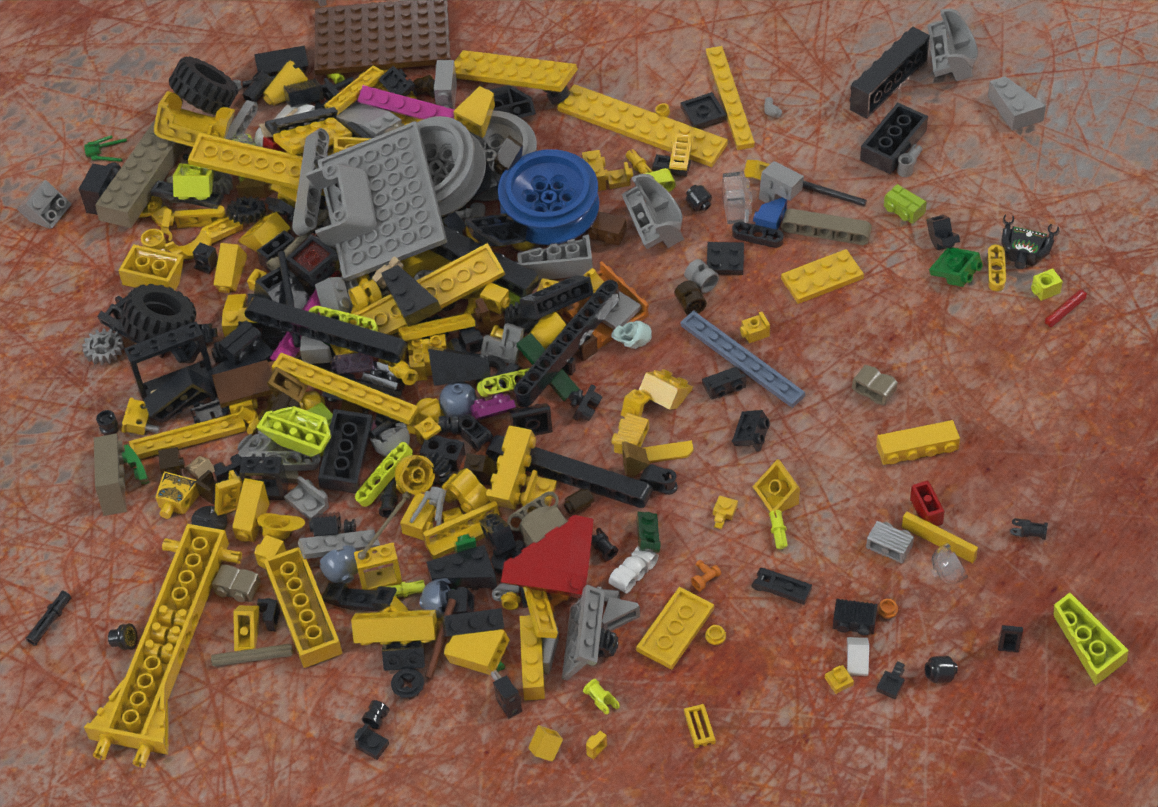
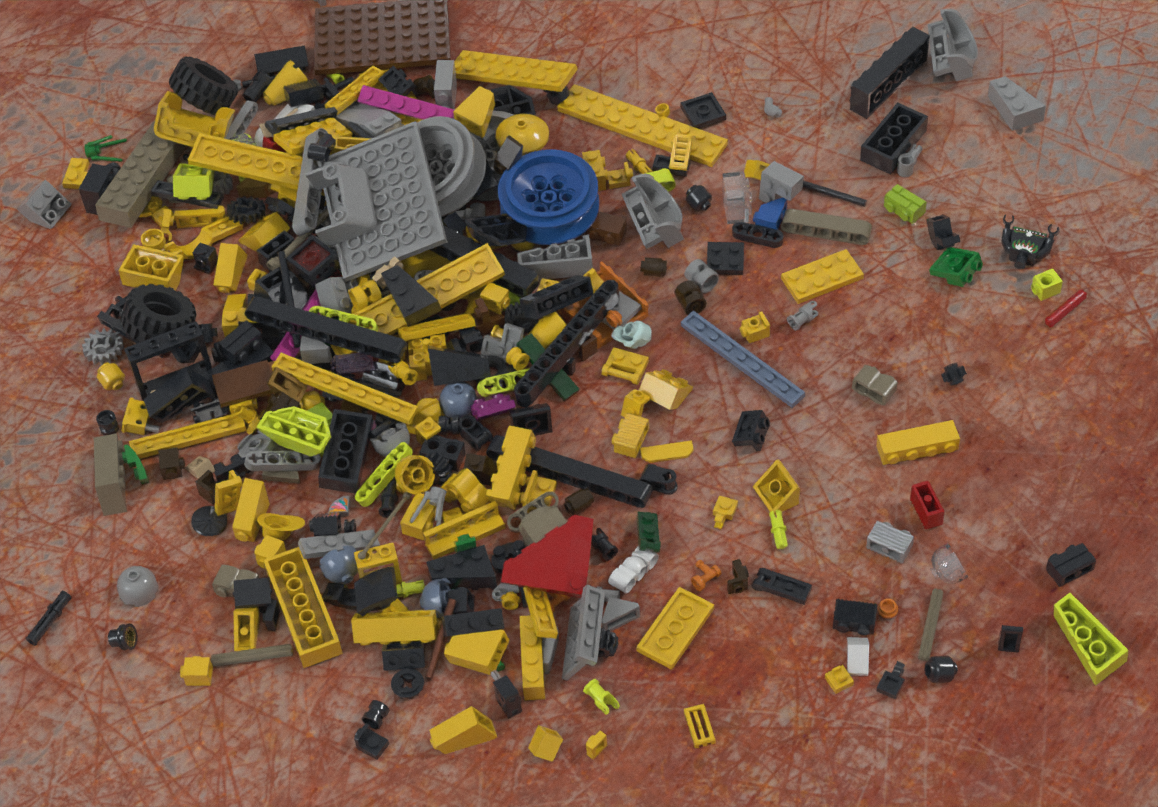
yellow brick [84,524,242,768] -> none
yellow torso [156,471,199,519] -> none
black window [240,457,288,500] -> none
light grey bracket [284,476,329,520] -> none
black brick [479,513,517,554] -> none
black hips [568,384,603,421] -> none
pearl gold slope [622,441,650,478] -> none
black bracket [702,366,746,400] -> none
yellow plate [705,625,726,645] -> none
yellow plate [706,46,755,150] -> none
yellow tile [902,511,978,563] -> none
yellow beam [987,244,1006,291] -> none
black piece [1010,518,1048,540] -> none
none -> yellow plate [62,158,90,189]
none -> yellow head [97,362,125,391]
none -> light grey cylinder [117,566,158,607]
none -> yellow brick [180,656,213,686]
none -> black piece [232,577,272,609]
none -> black piece [307,134,336,162]
none -> tile [328,496,350,516]
none -> black slope [354,566,398,616]
none -> yellow slope [429,706,497,754]
none -> yellow dish [496,114,549,155]
none -> yellow wheel [505,347,530,371]
none -> yellow plate [601,347,649,385]
none -> orange plate [605,310,623,328]
none -> dark brown brick [640,257,667,277]
none -> dark brown bracket [727,559,749,594]
none -> light grey piece [787,301,818,331]
none -> dark tan axle [918,588,944,661]
none -> black gear [941,362,967,386]
none -> black brick [1046,543,1096,587]

